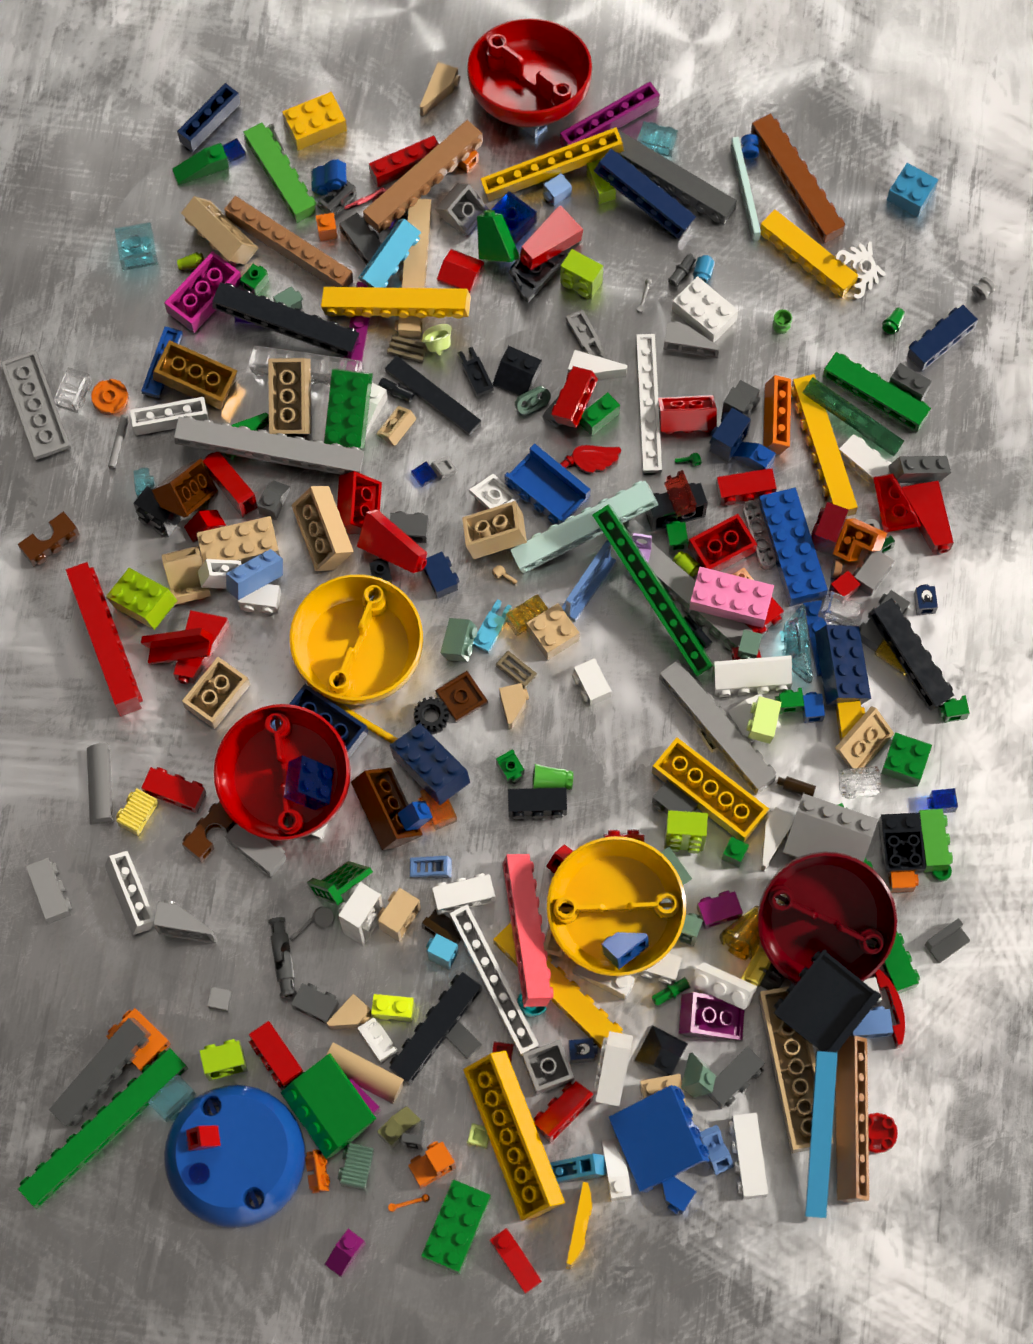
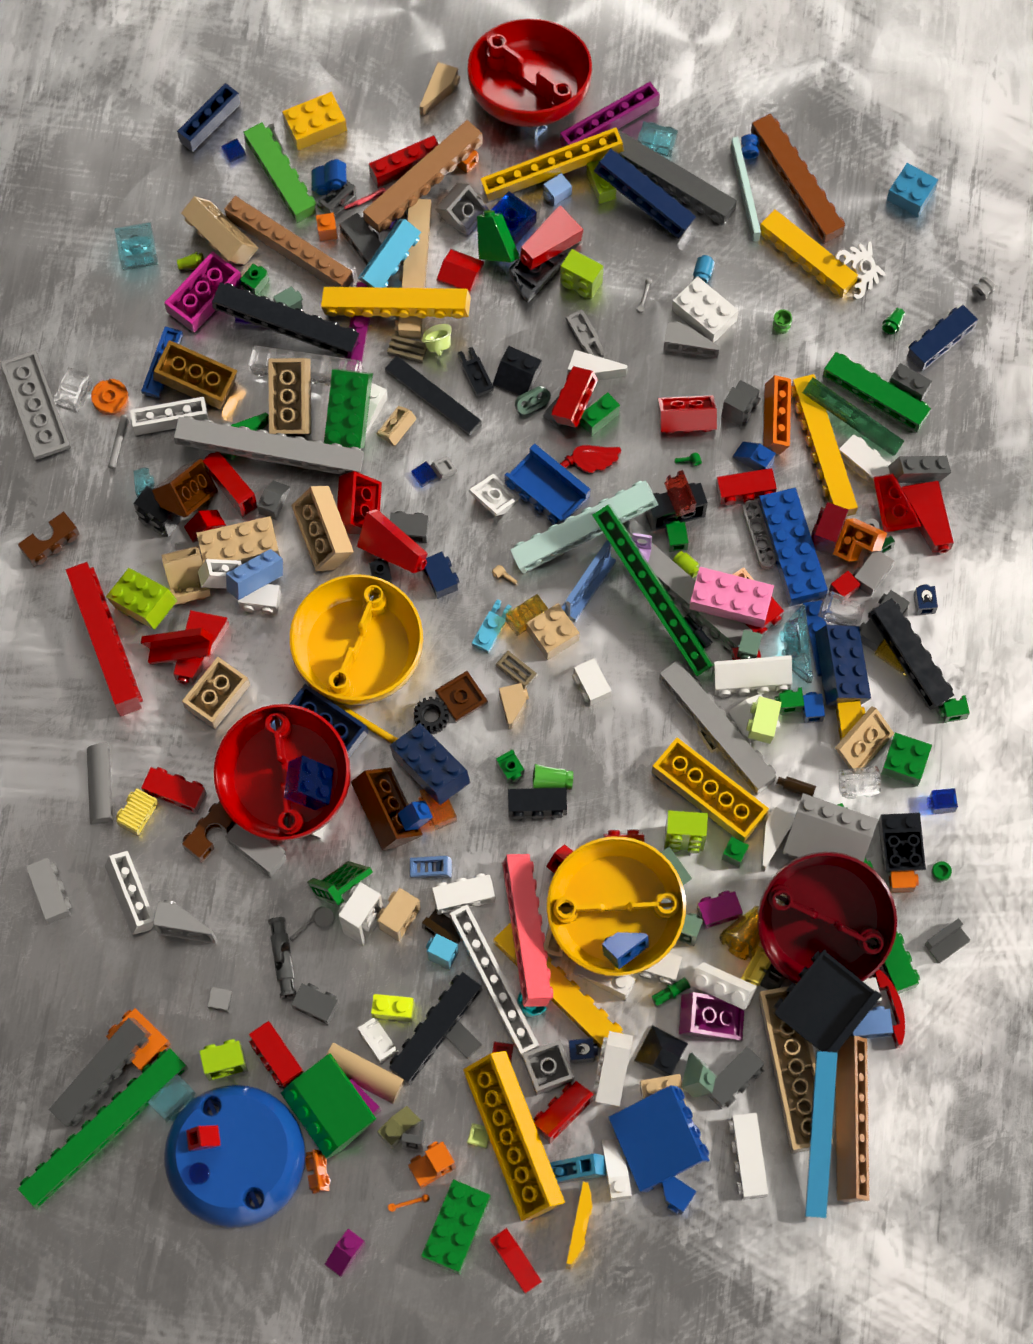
green slope [172,143,229,185] -> none
tan slope [326,994,372,1030] -> none
sand green brick [338,1143,374,1190] -> none
black axle [378,378,415,403] -> none
sand green brick [440,618,477,662] -> none
tan brick [462,501,527,559] -> none
white plate [636,334,662,473] -> none
dark grey brick [652,780,698,814] -> none
dark grey axle [668,254,696,287] -> none
red brick [688,514,757,572] -> none
medium blue brick [700,1125,734,1175] -> none
dark blue brick [709,408,751,462] -> none
medium nougat tile [831,559,843,579] -> none
red dish [868,1113,898,1153] -> none
bright green brick [918,809,953,872] -> none

